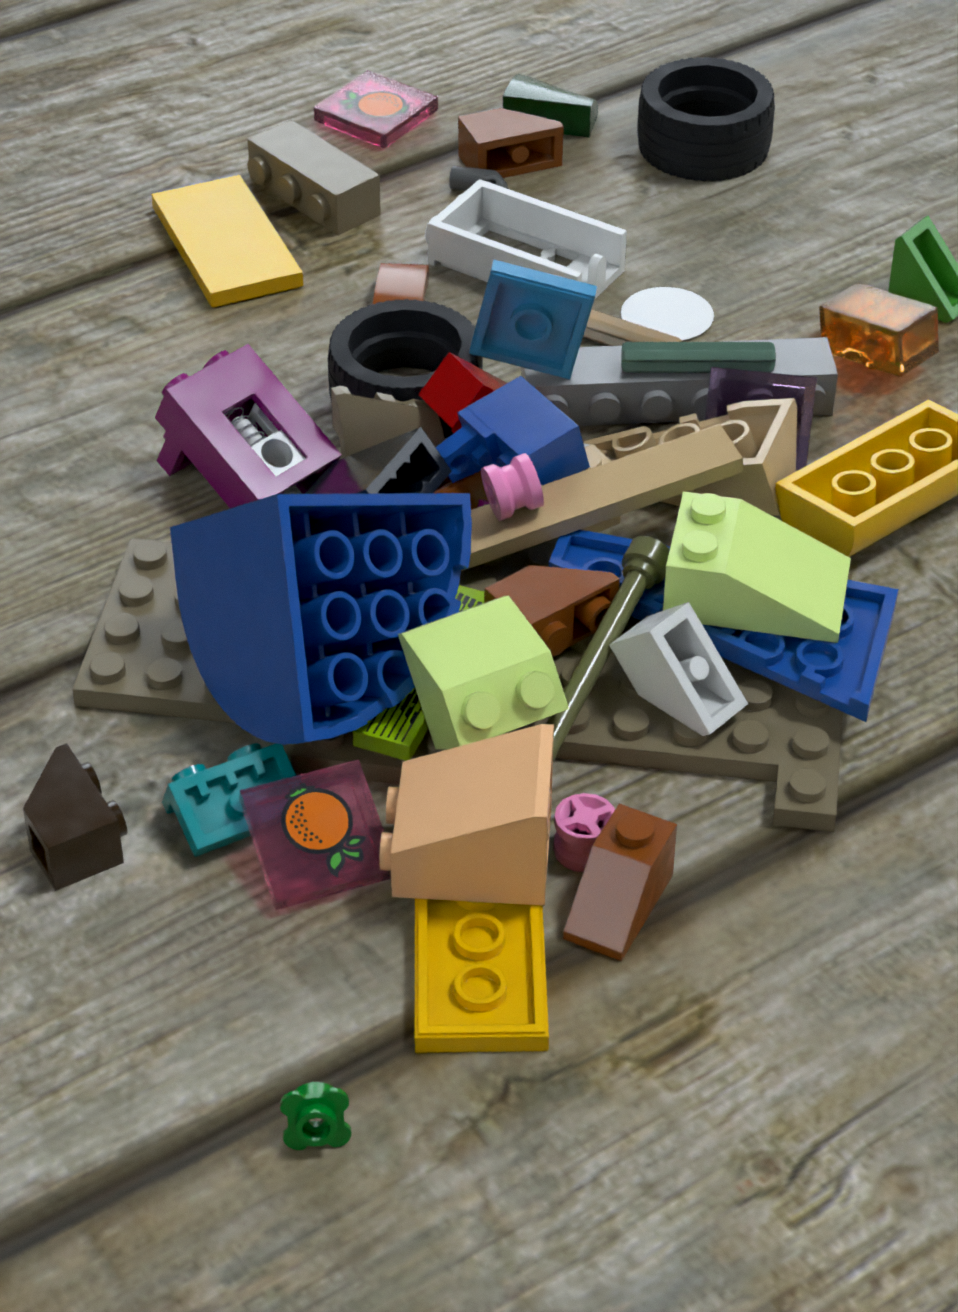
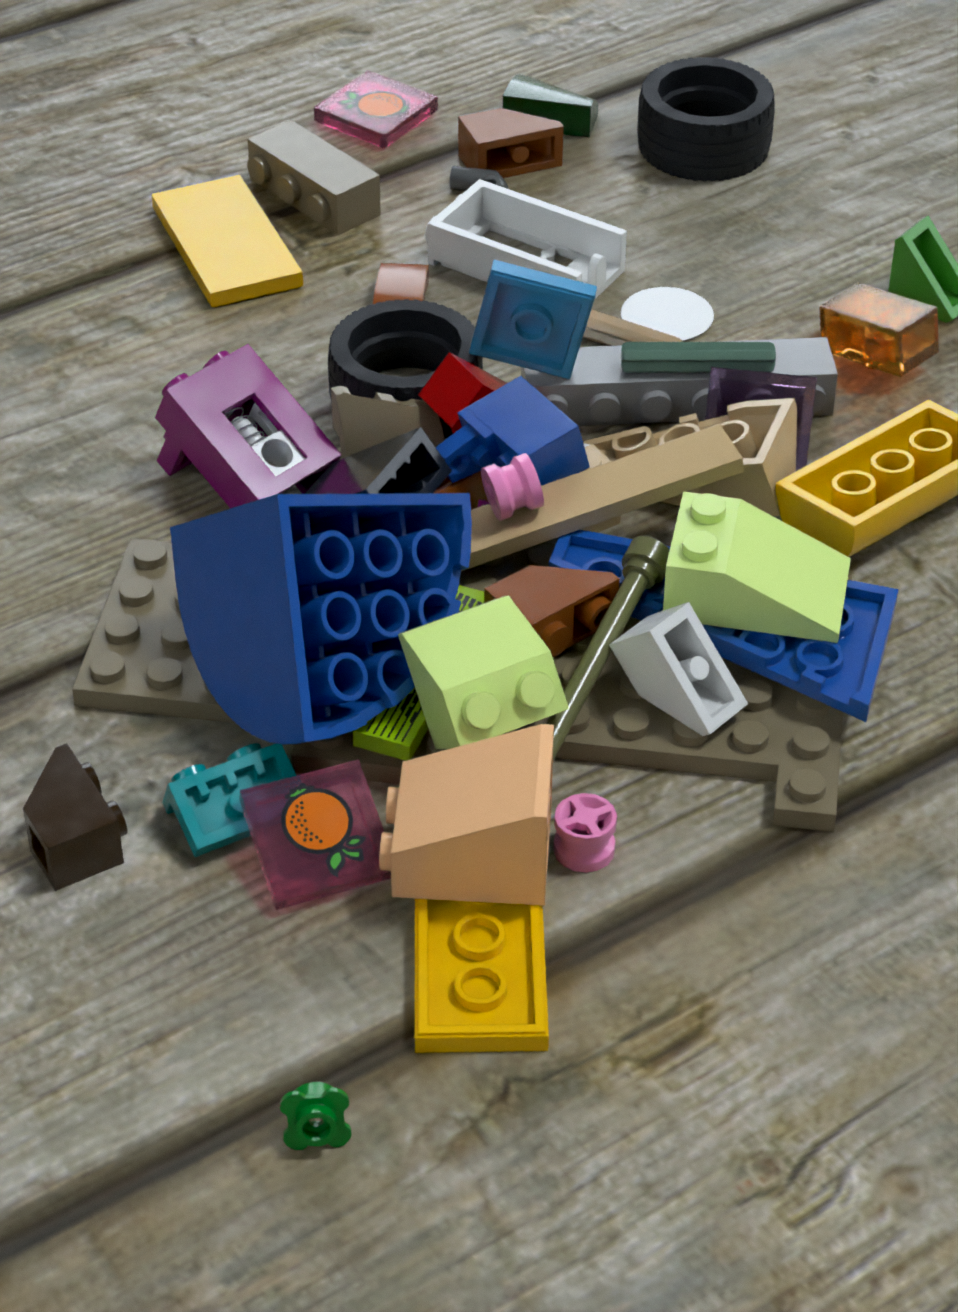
dark orange slope [563,803,677,961] -> none

